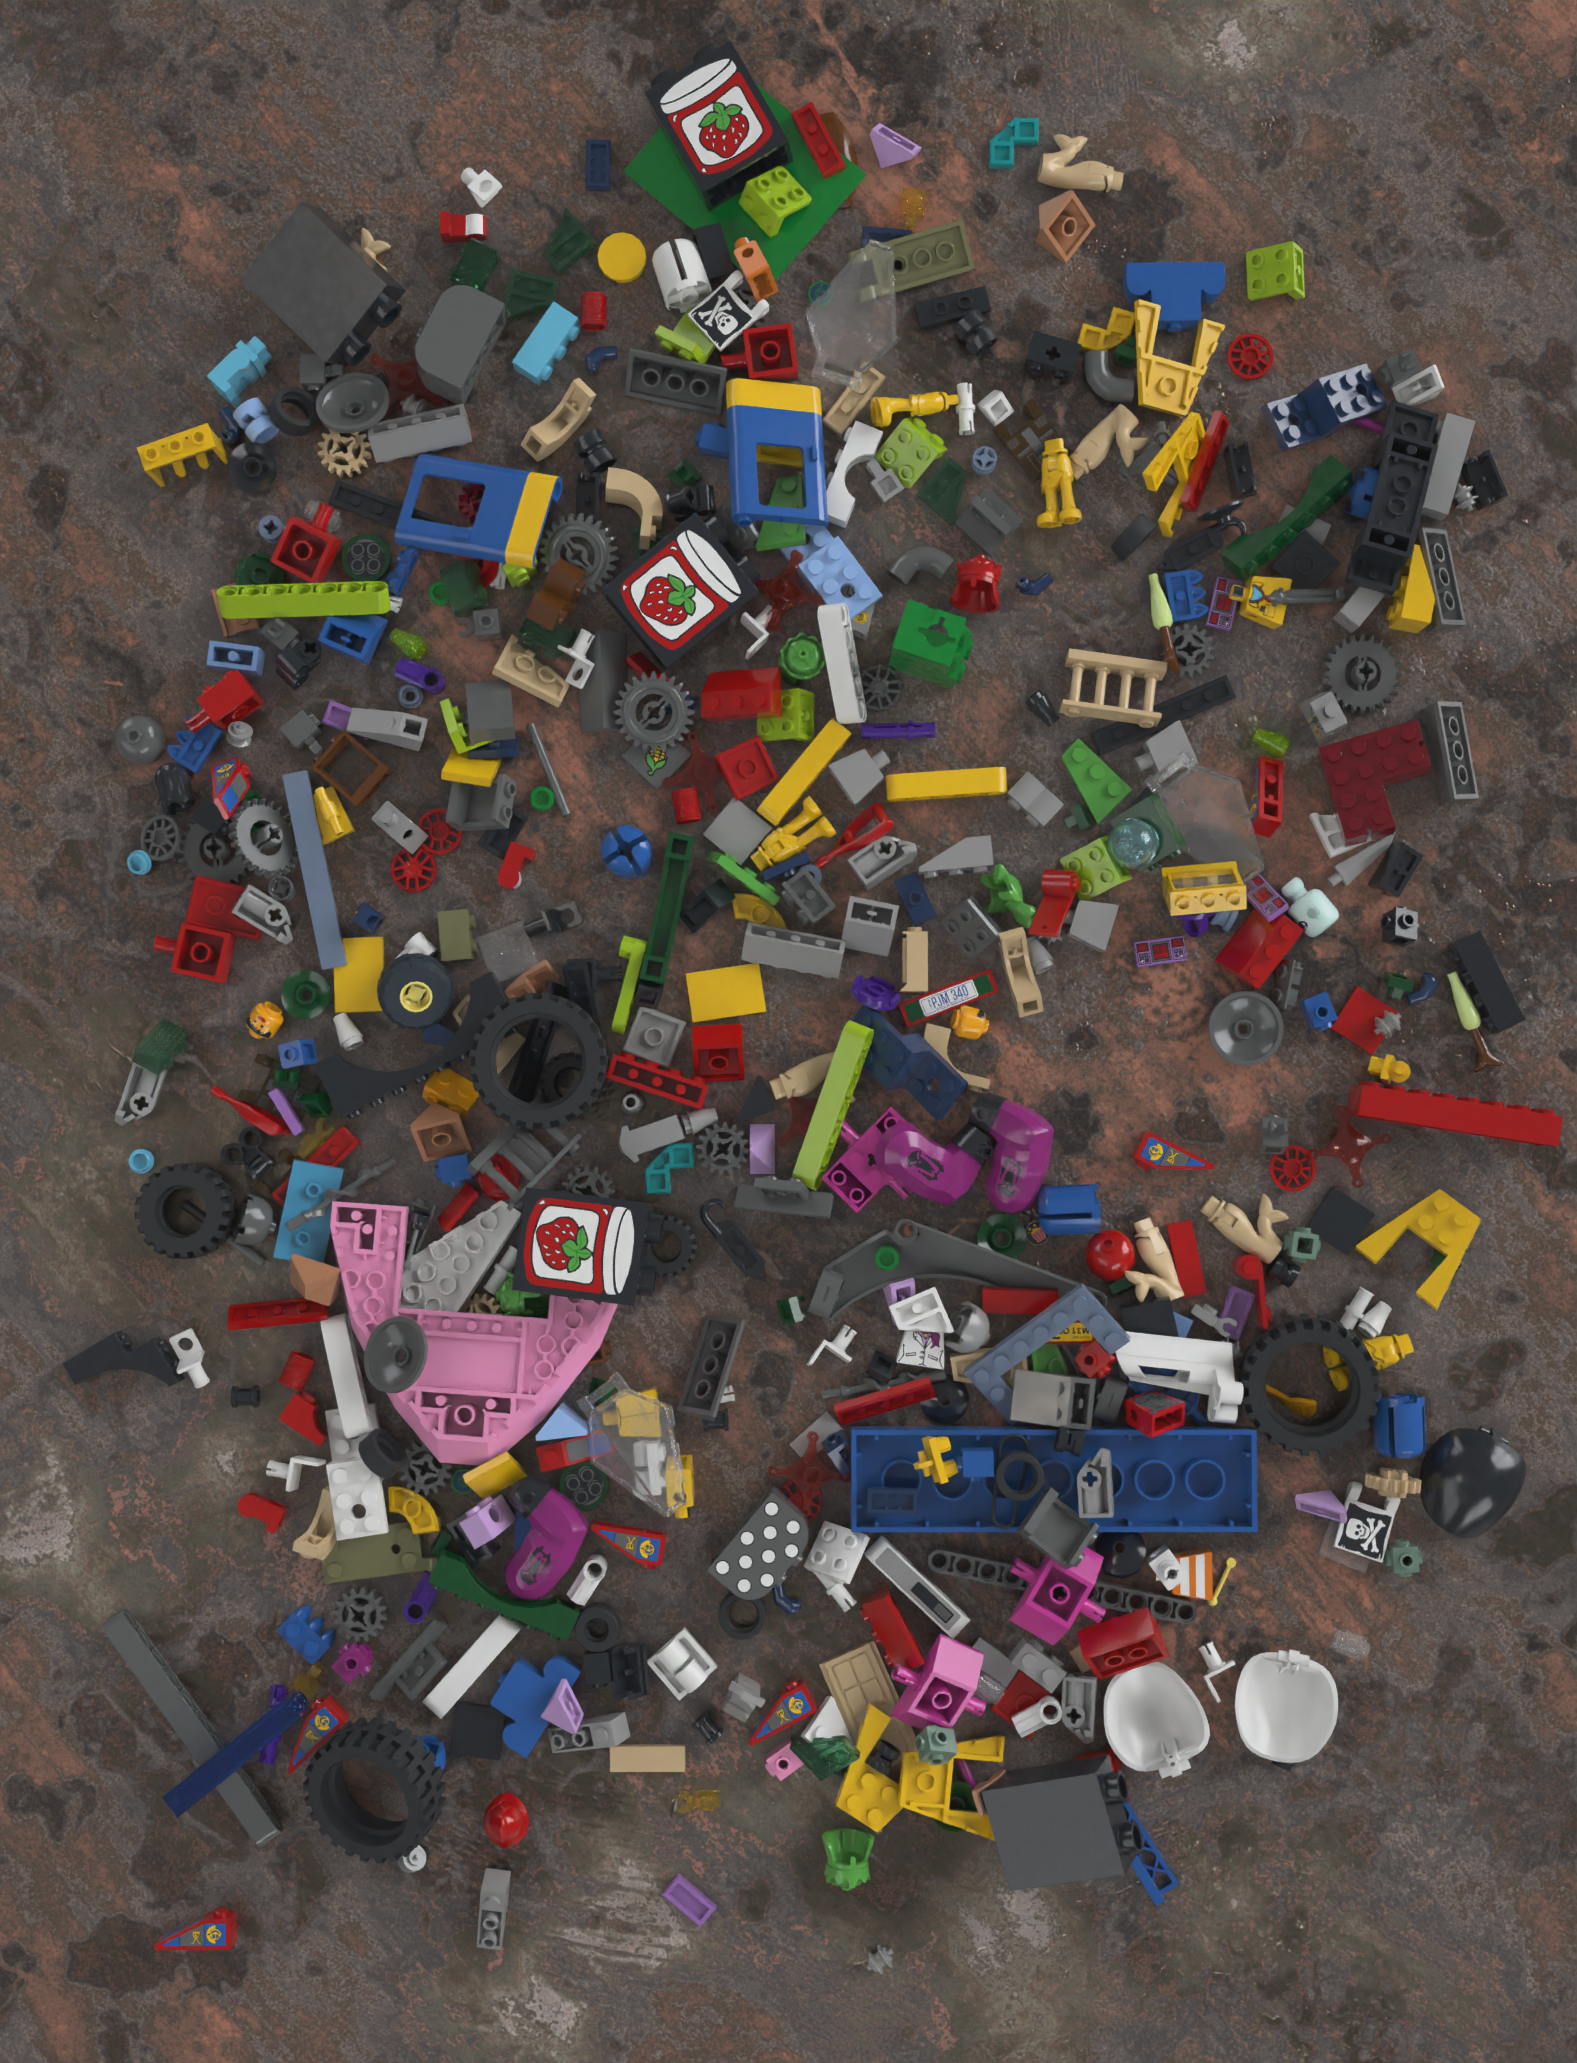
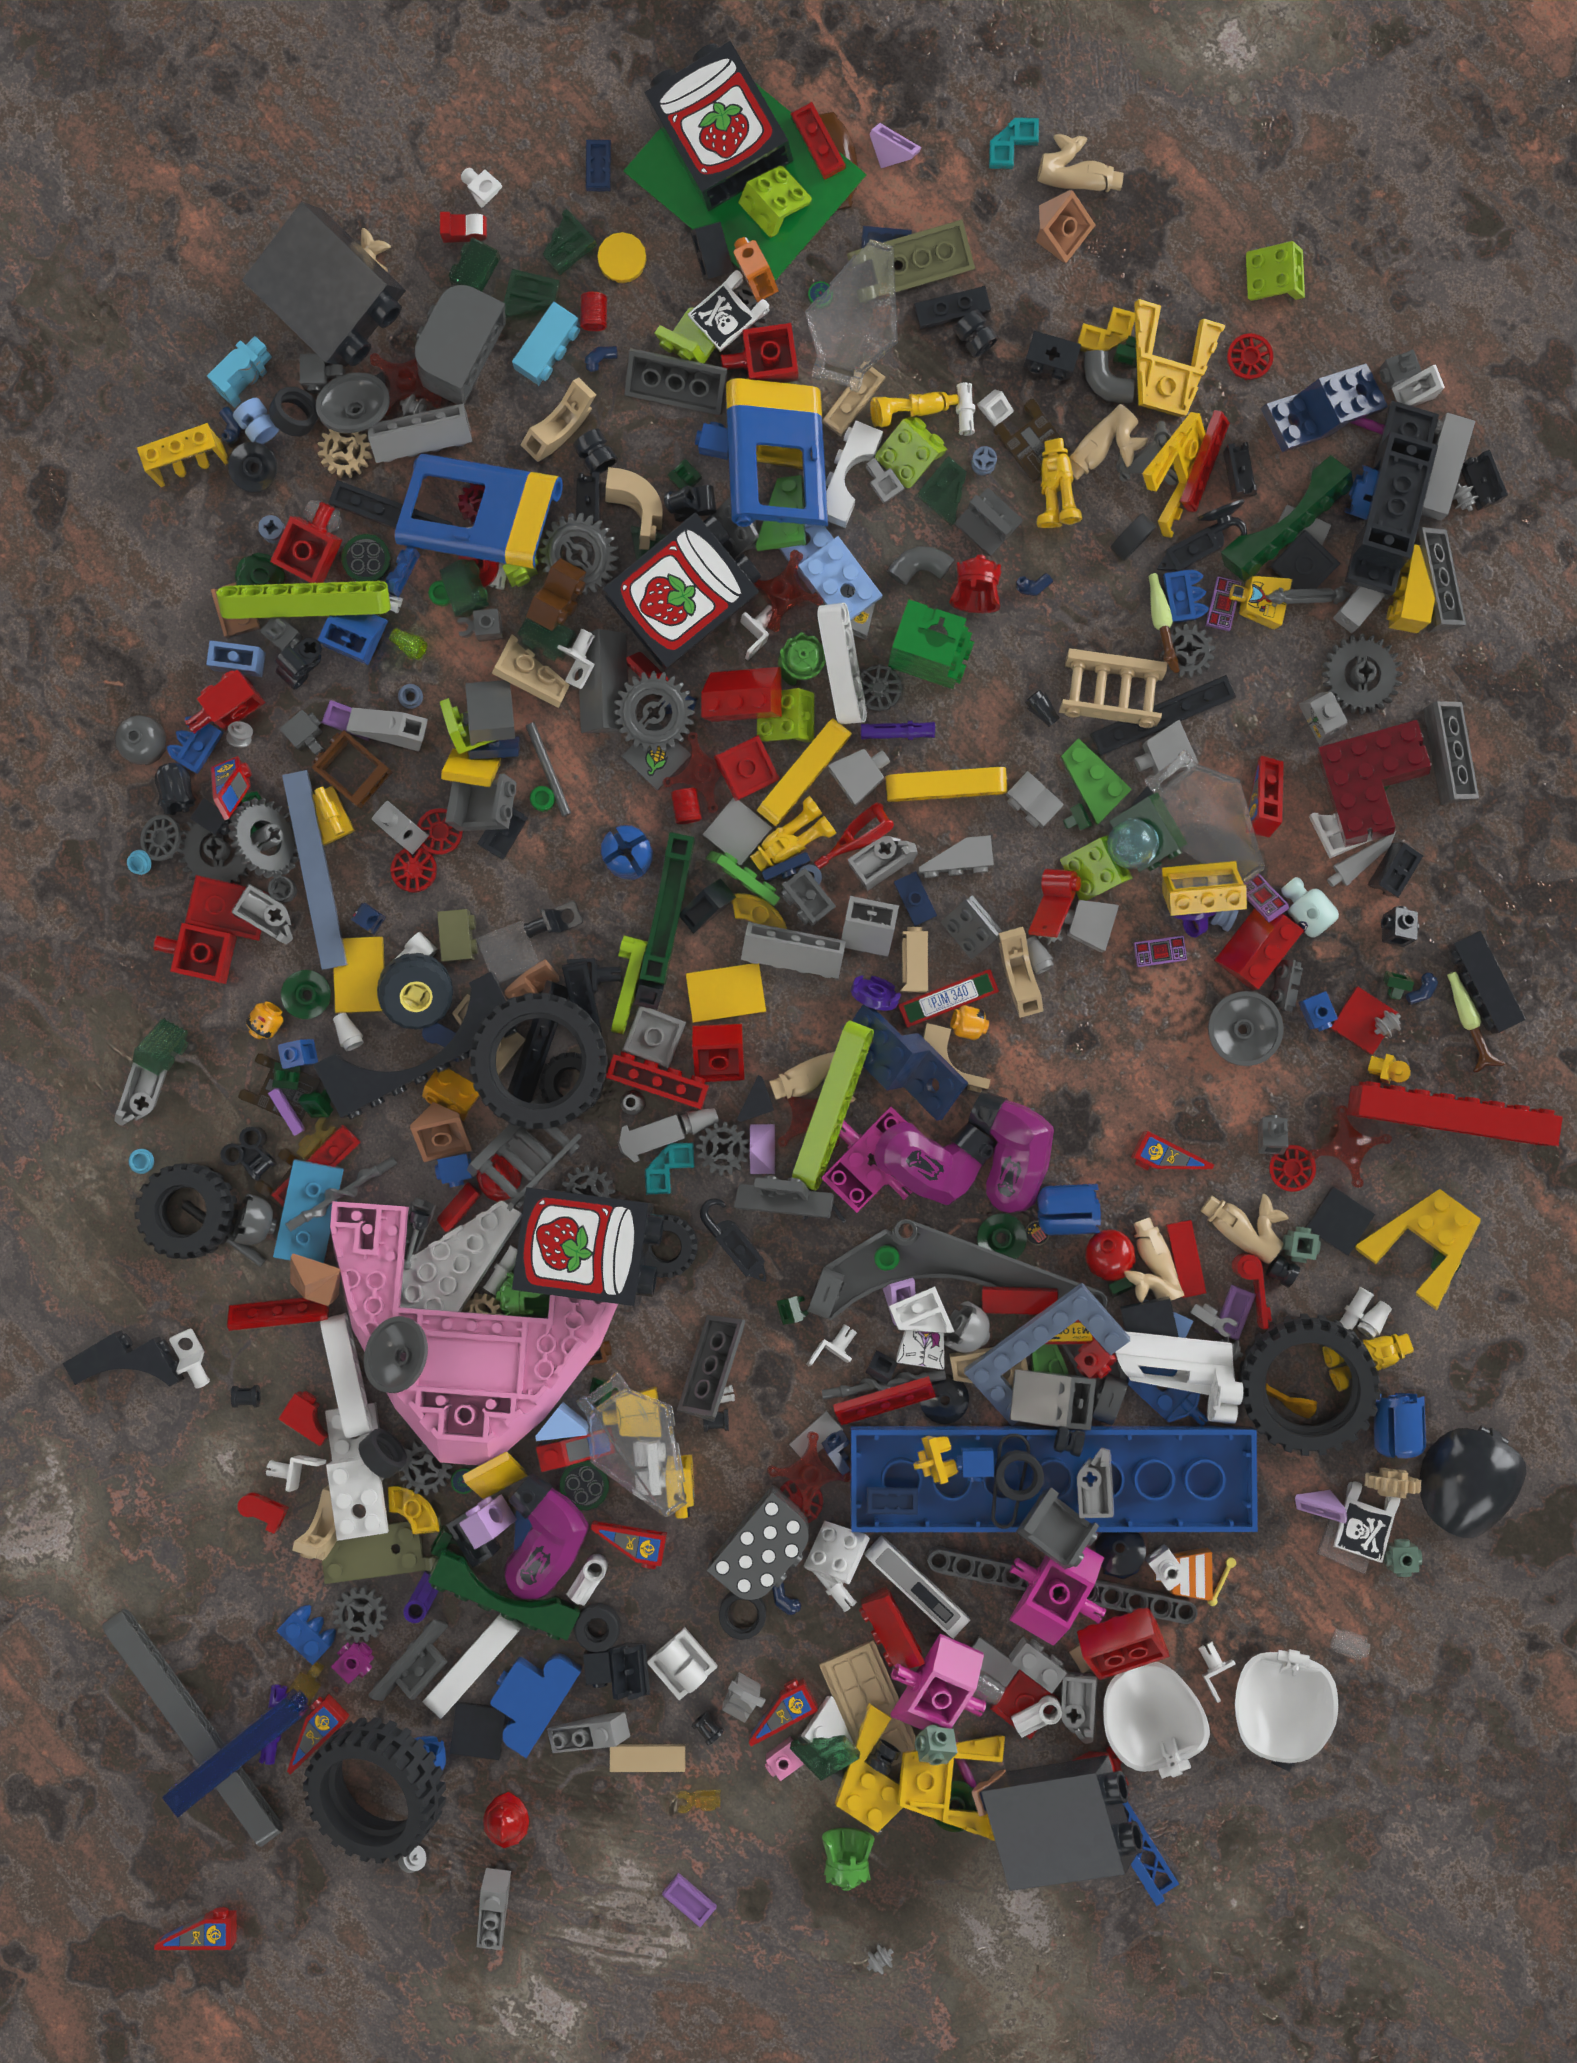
red piece [210,1086,292,1136] -> none
red piece [278,1350,316,1391] -> none
dark purple piece [394,657,446,695] -> none
red leg [498,841,536,890] -> none
lavender slope [541,1679,584,1734] -> none
white cylinder [652,238,713,313] -> none
clear yellow plate [900,188,927,234] -> none
bright green animal [981,864,1037,928] -> none
red torso [1122,1391,1185,1438] -> none
blue brick [1123,262,1225,332] -> none
clear neon green cone [1252,728,1291,758] -> none

